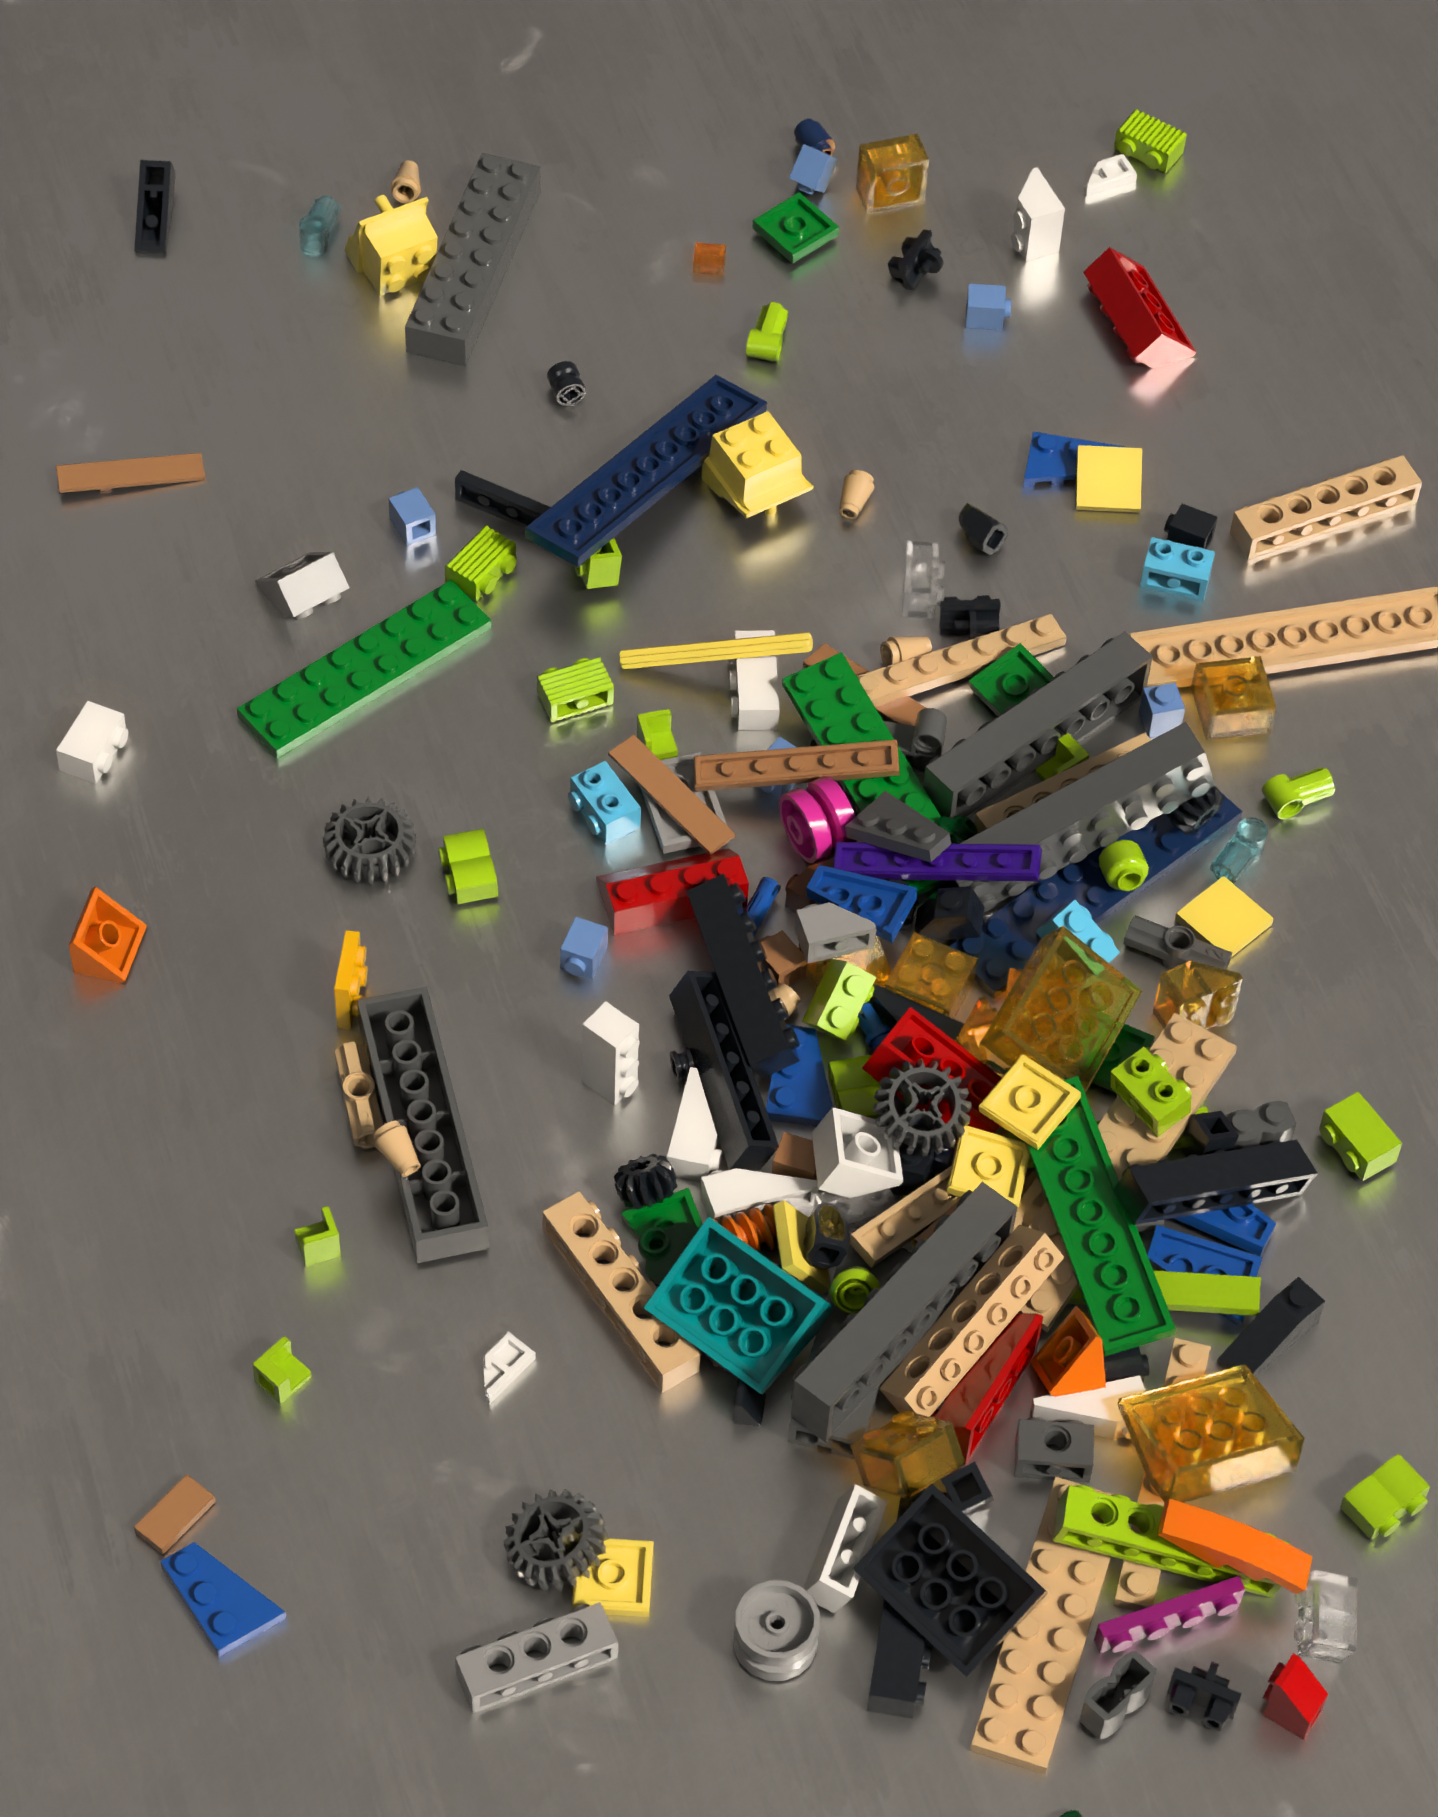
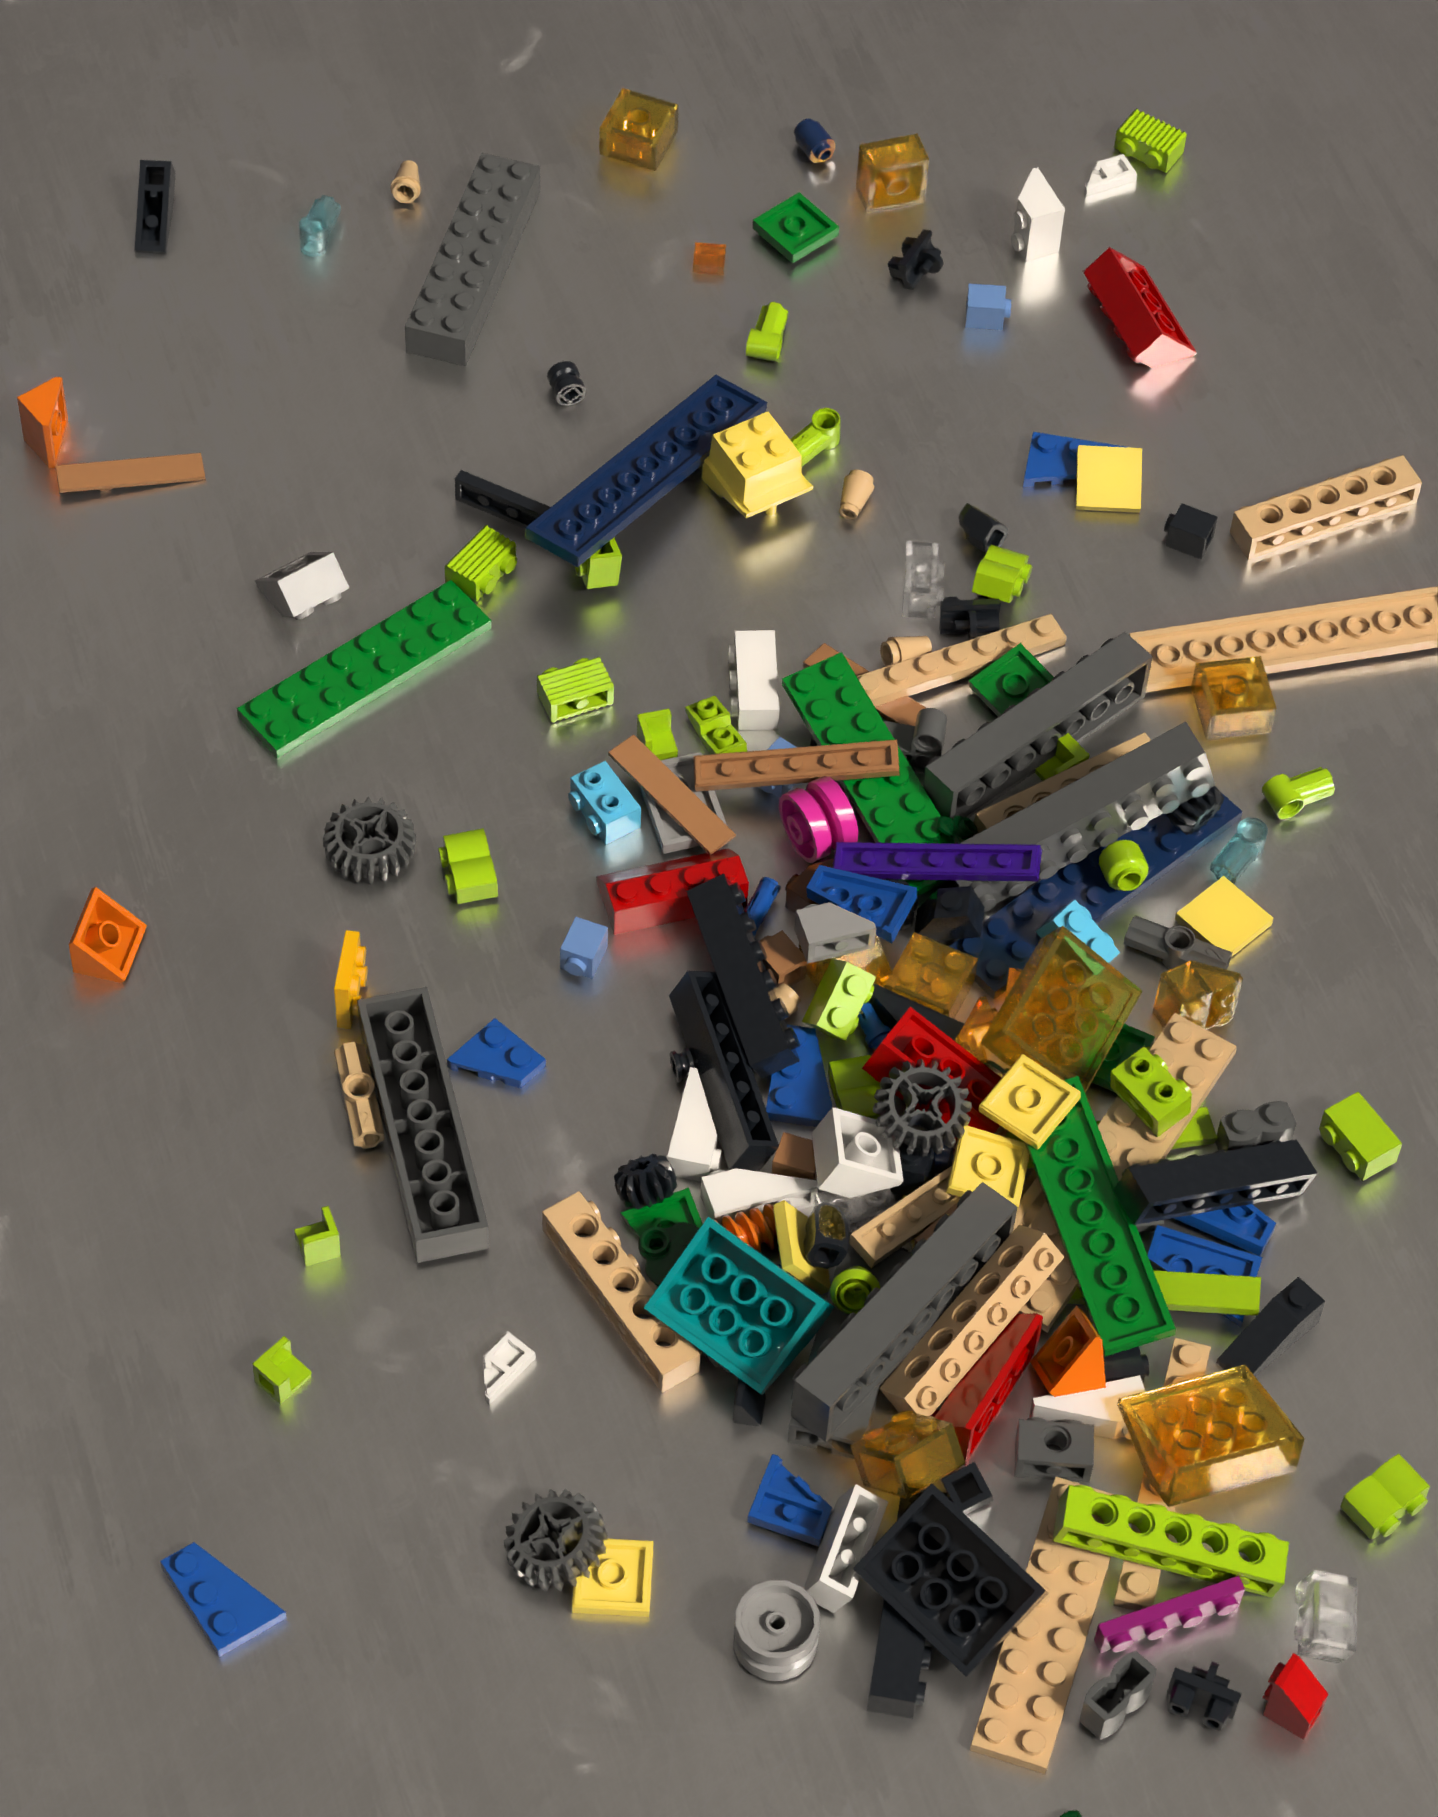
white brick [56,701,128,784] -> none
medium nougat tile [134,1474,215,1555] -> none
light yellow piece [345,195,438,296] -> none
tan cone [373,1120,421,1177] -> none
medium blue brick [389,487,436,546] -> none
light grey brick [455,1602,618,1713] -> none
white brick [582,1001,640,1106] -> none
light yellow axle [619,632,813,669] -> none
medium blue brick [789,144,839,195] -> none
dark grey wing [845,791,951,862] -> none
medium blue brick [1139,682,1185,738] -> none
medium azure brick [1140,537,1215,601] -> none
orange slope [1157,1499,1313,1594] -> none
black brick [1178,1111,1239,1157] -> none
none -> orange slope [17,377,68,468]
none -> blue wing [447,1018,546,1088]
none -> clear yellow brick [599,88,679,171]
none -> lime slope [685,695,747,754]
none -> blue wing [747,1454,832,1546]
none -> lime piece [790,408,840,467]
none -> lime brick [971,545,1032,603]

